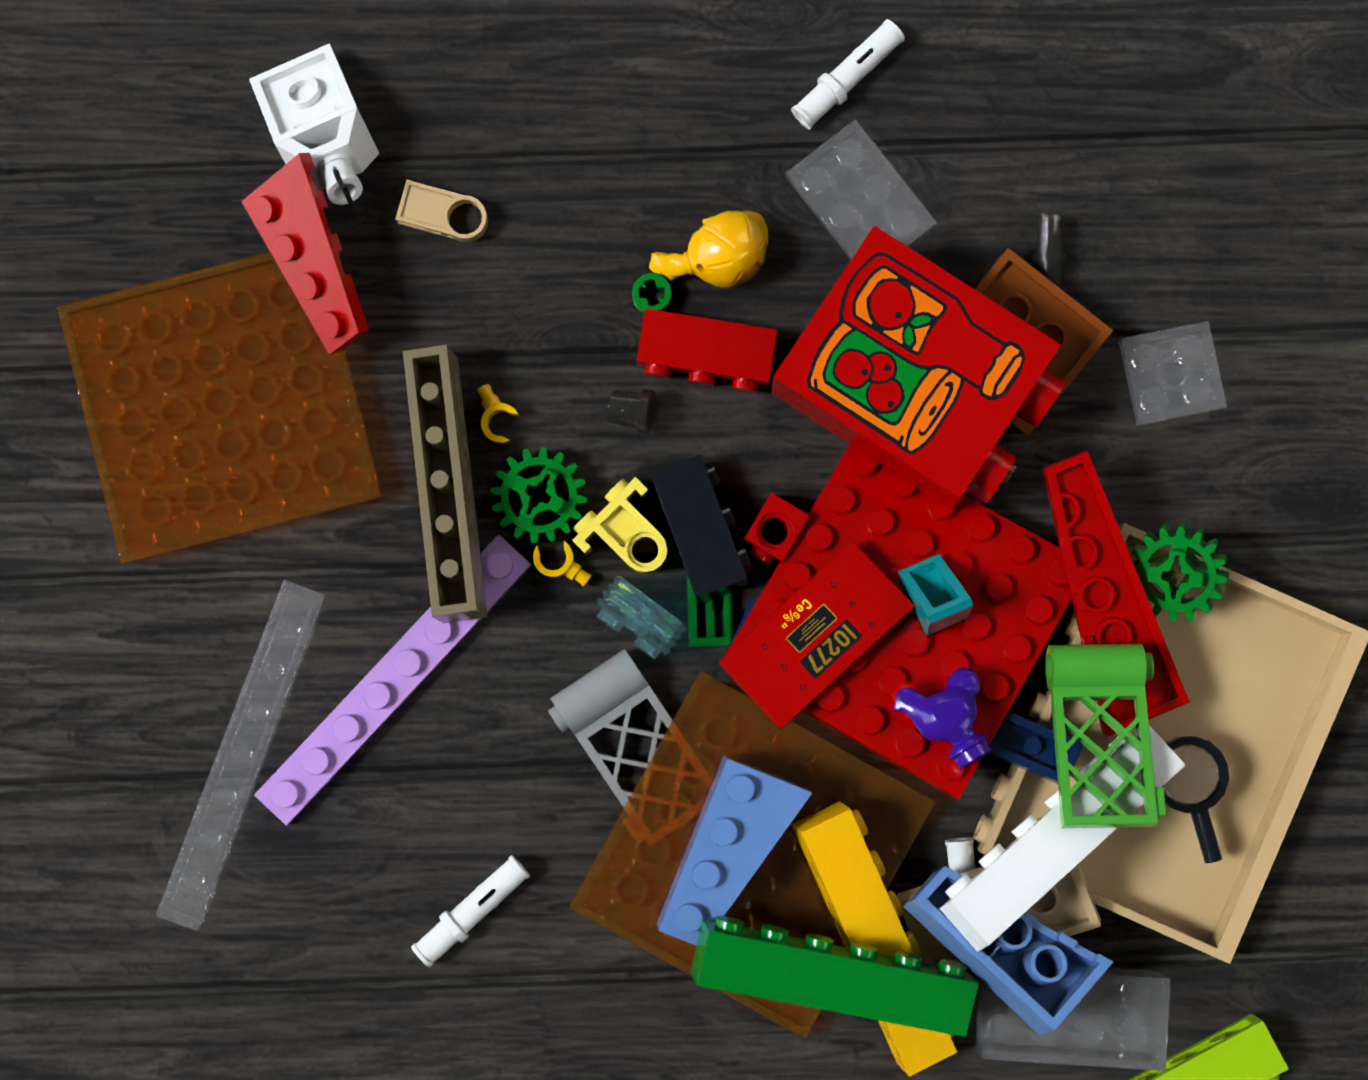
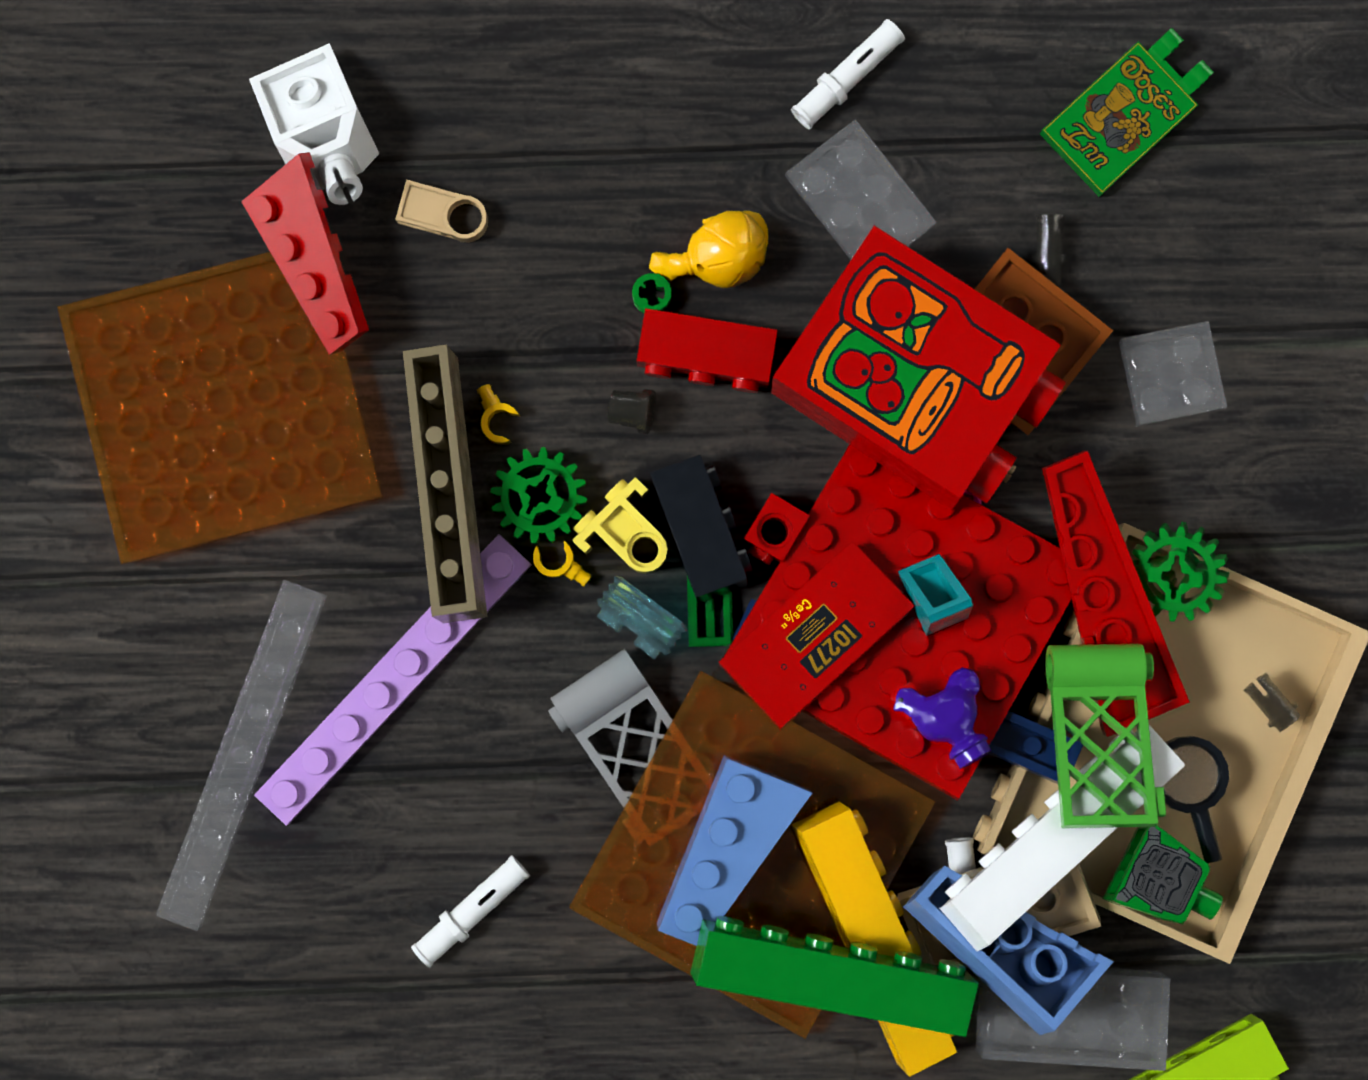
none -> tile [1039,28,1214,197]
none -> torso [1102,825,1223,924]
none -> clear smoke pin [1243,672,1301,732]

